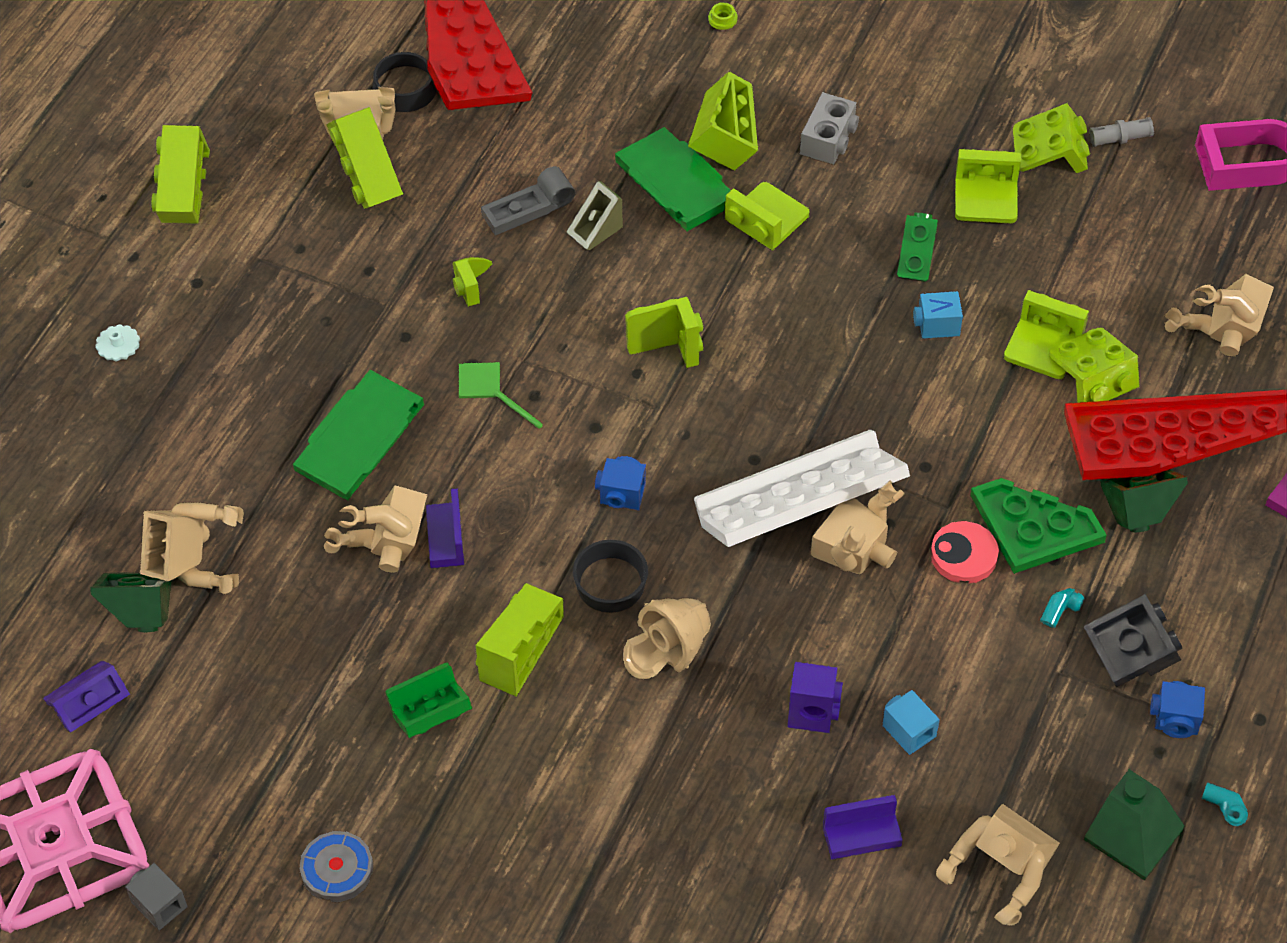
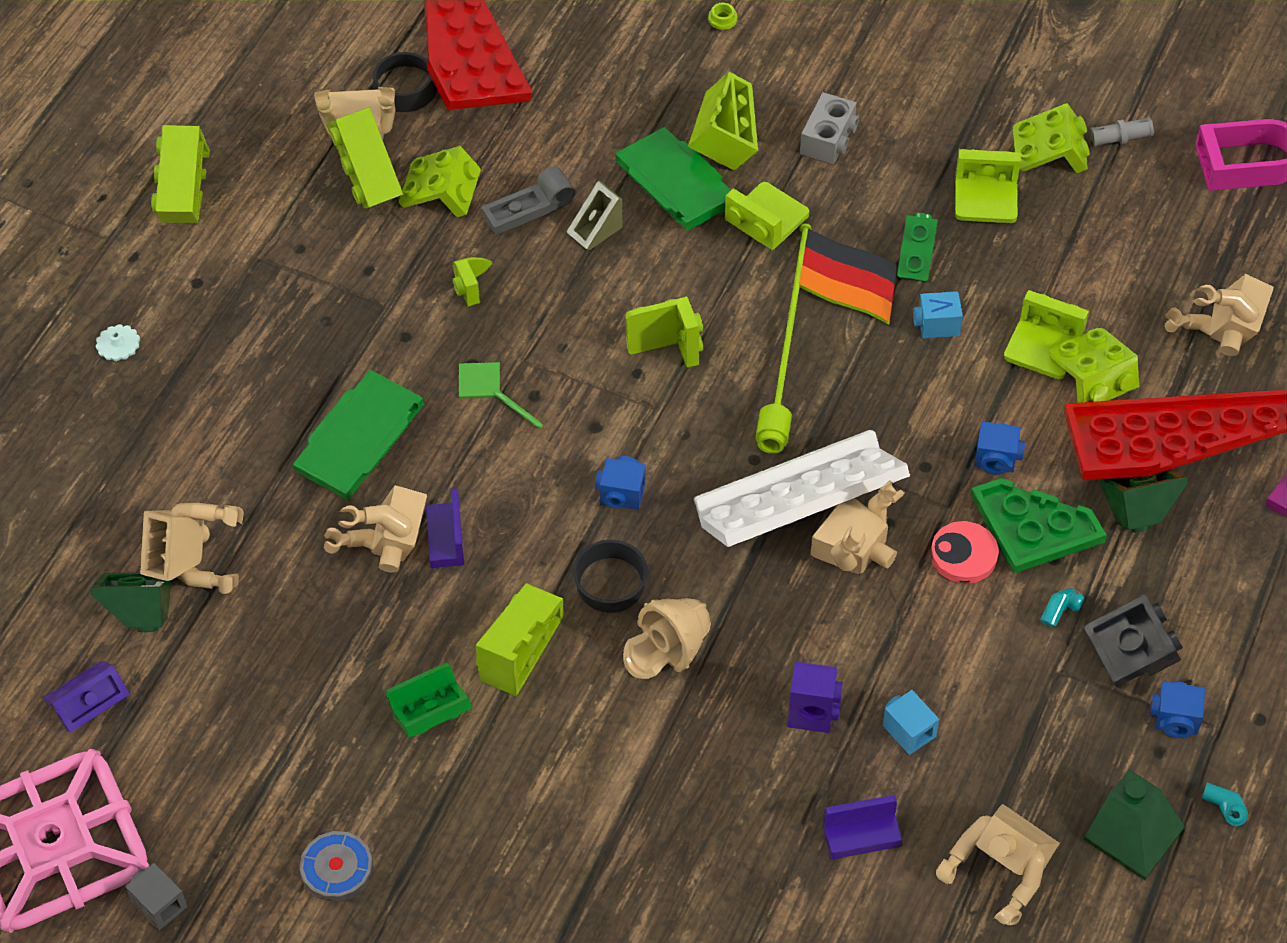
none -> lime bracket [399,146,481,217]
none -> flag [755,223,897,454]
none -> blue brick [974,421,1025,475]

